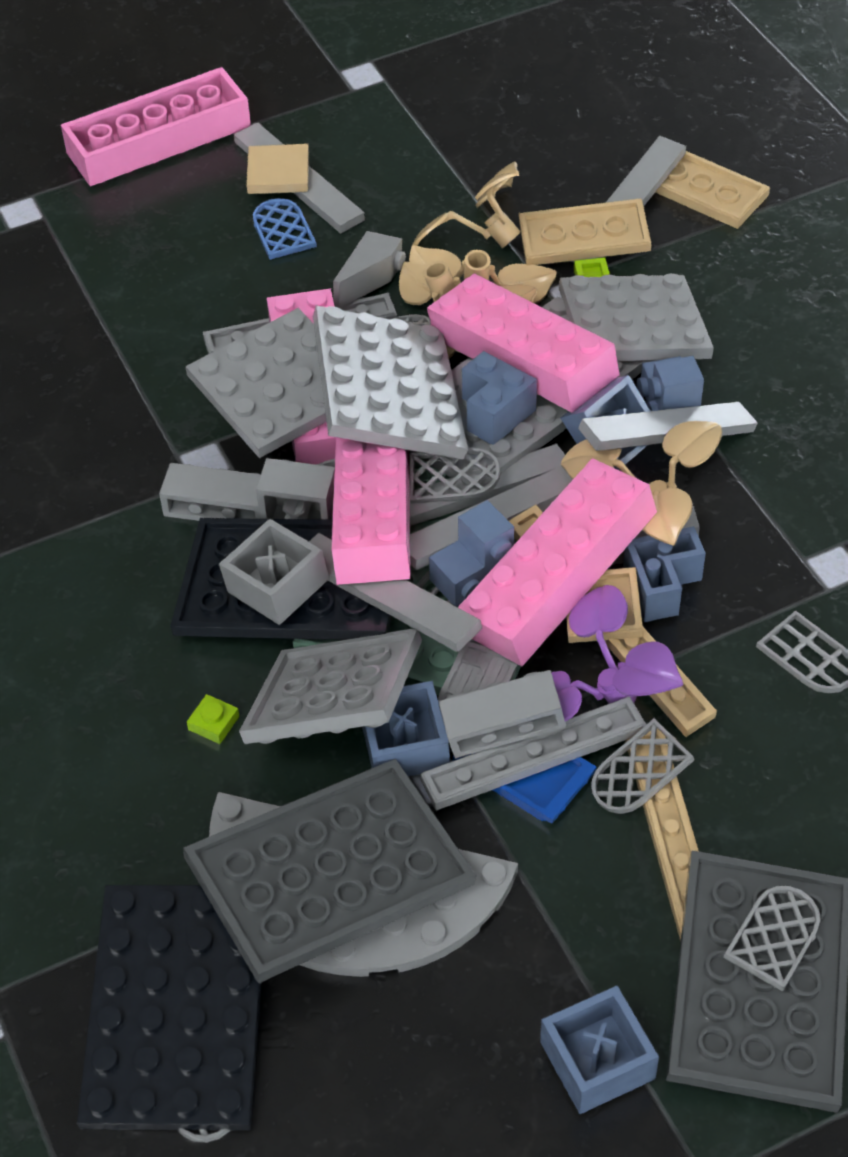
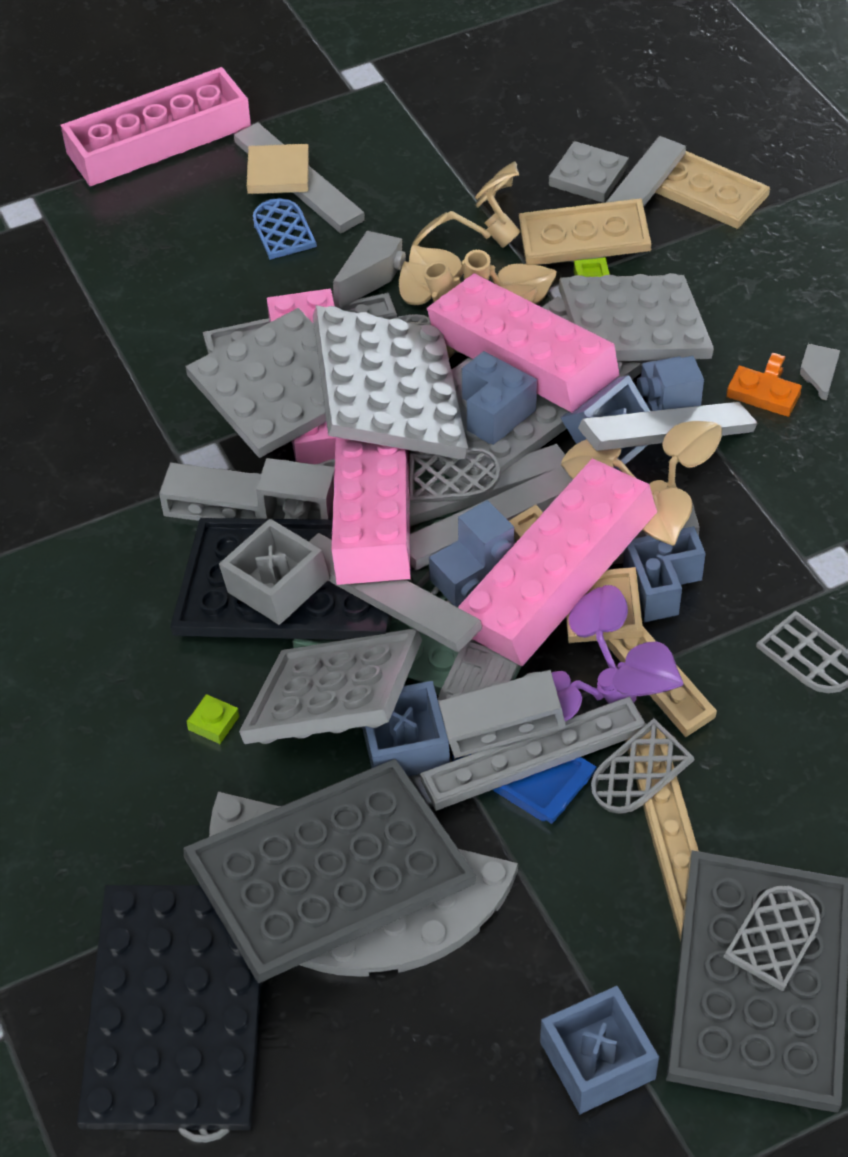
none -> light grey plate [549,141,629,203]
none -> orange plate [726,353,802,417]
none -> light grey tile [800,344,840,400]

